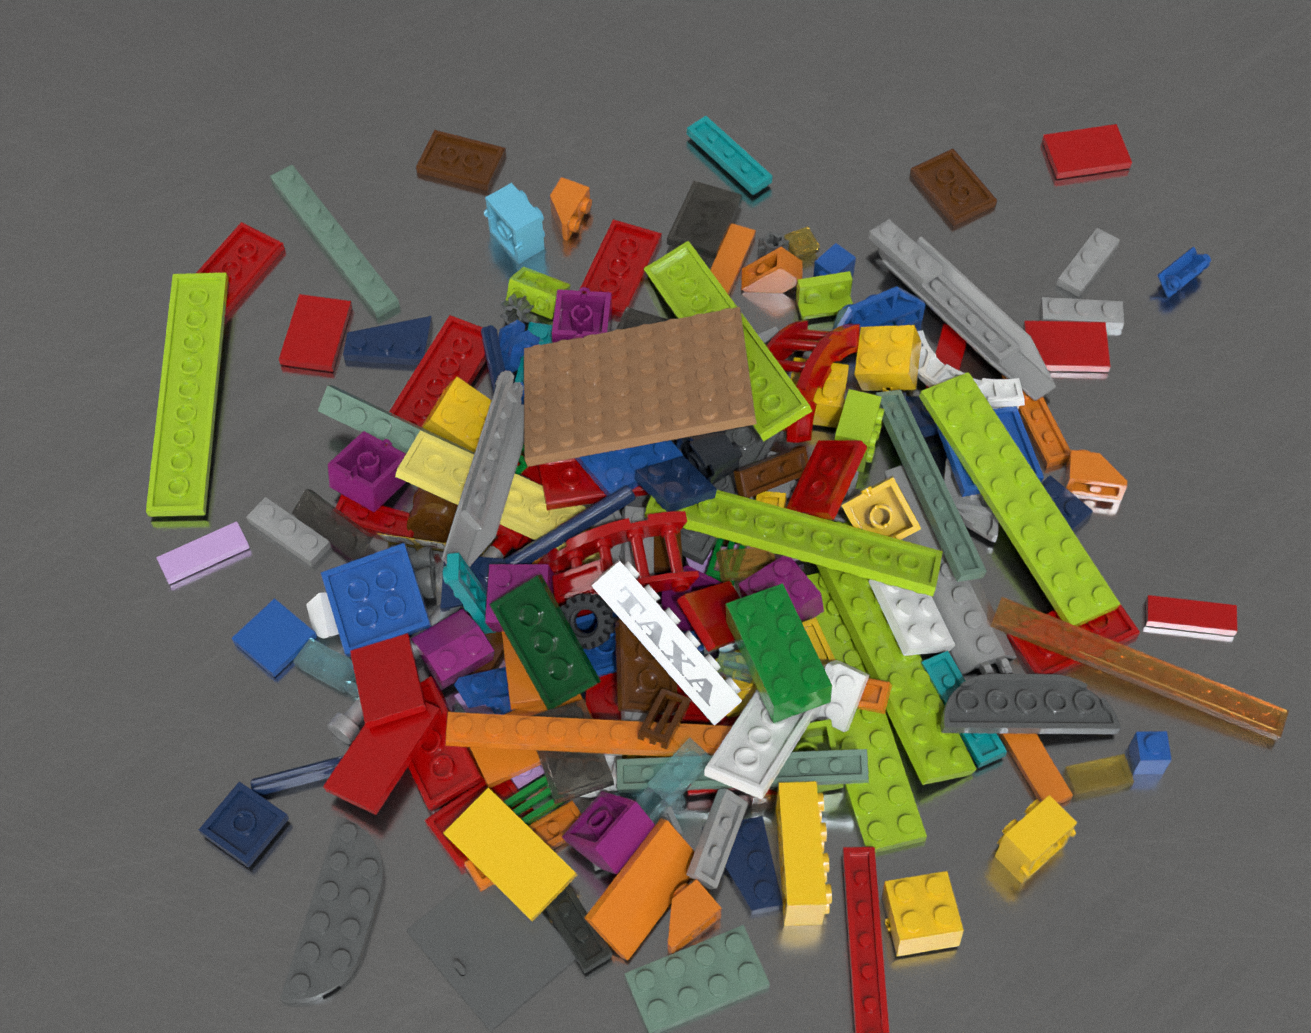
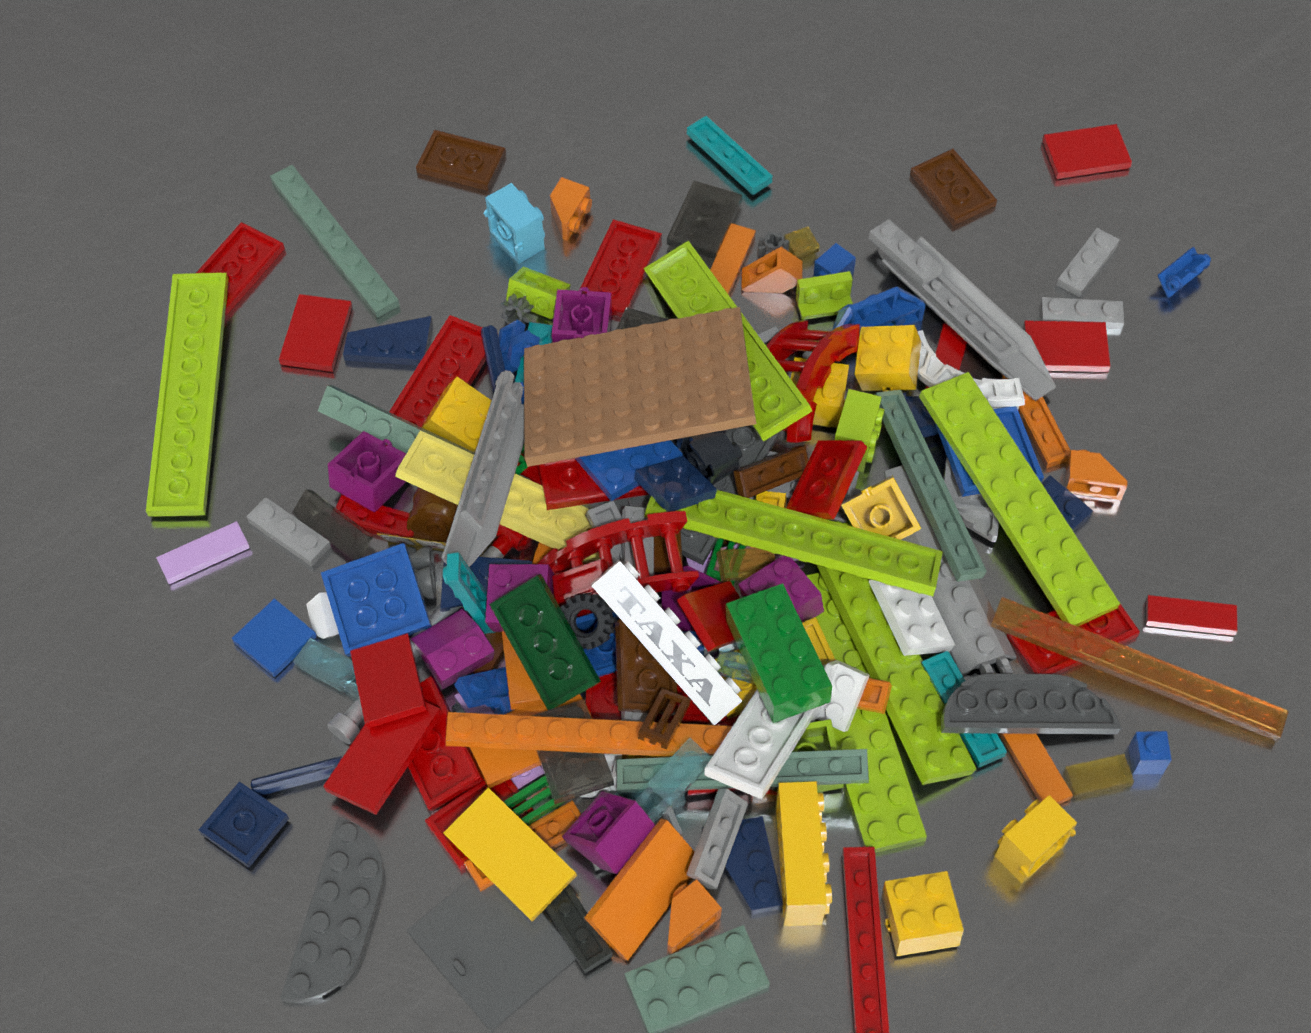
dark blue axle [504,485,635,564] -> none

